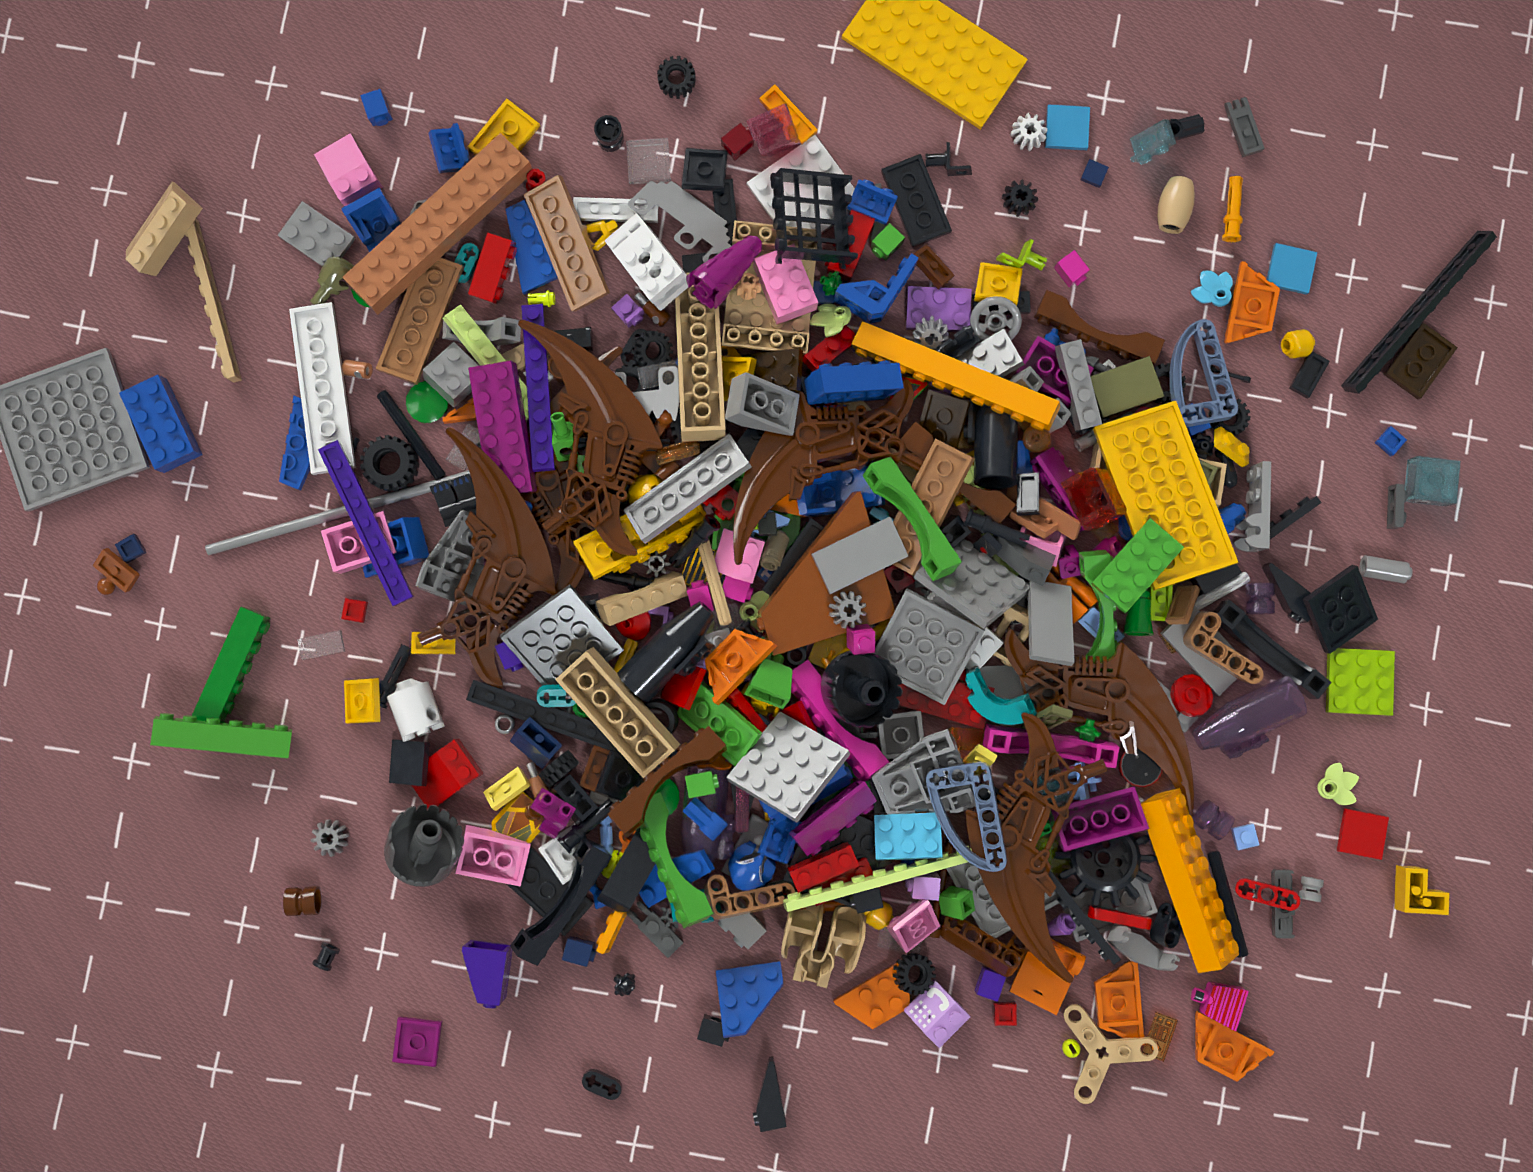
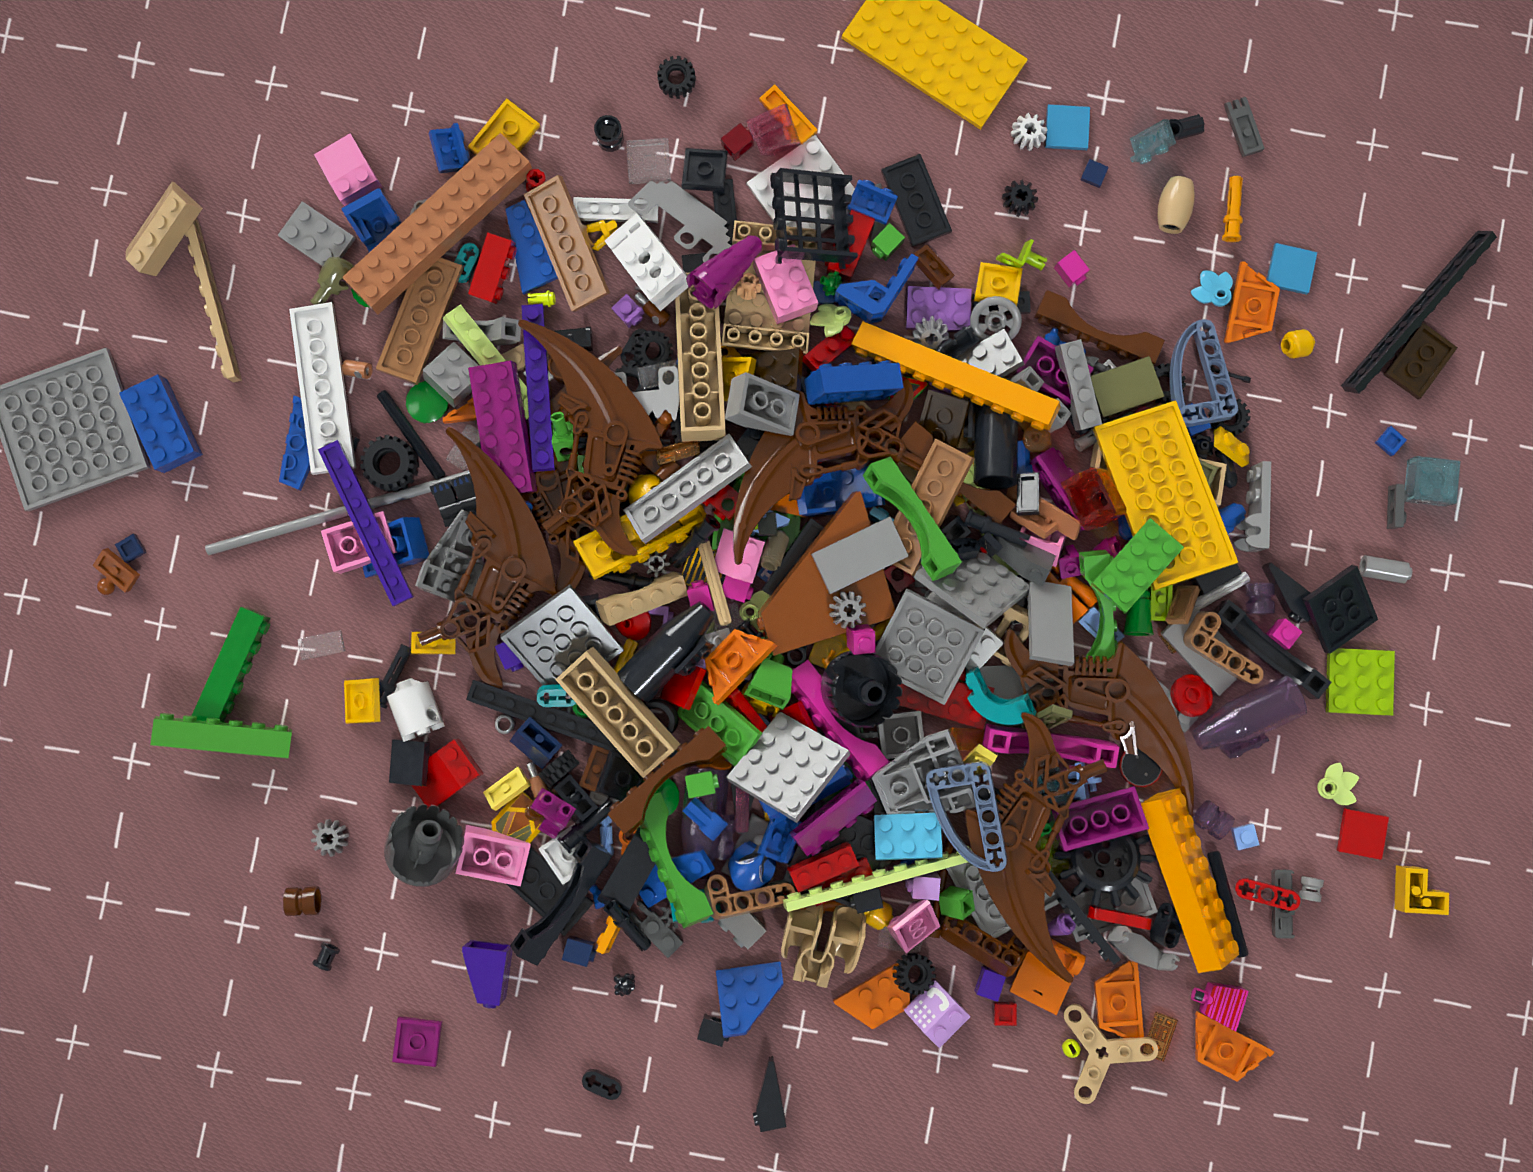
red tile [341,598,368,623] -> none
blue brick [360,89,393,126] -> none
neon yellow pin [601,850,623,879] -> none
black bracket [926,142,972,176] -> none
green plant [1075,718,1101,741] -> none
black plate [1270,496,1322,539] -> none
black tile [1289,351,1330,399] -> none
none -> black pin [604,900,651,951]
none -> black beam [948,538,981,561]
none -> dark pink brick [1266,618,1302,649]

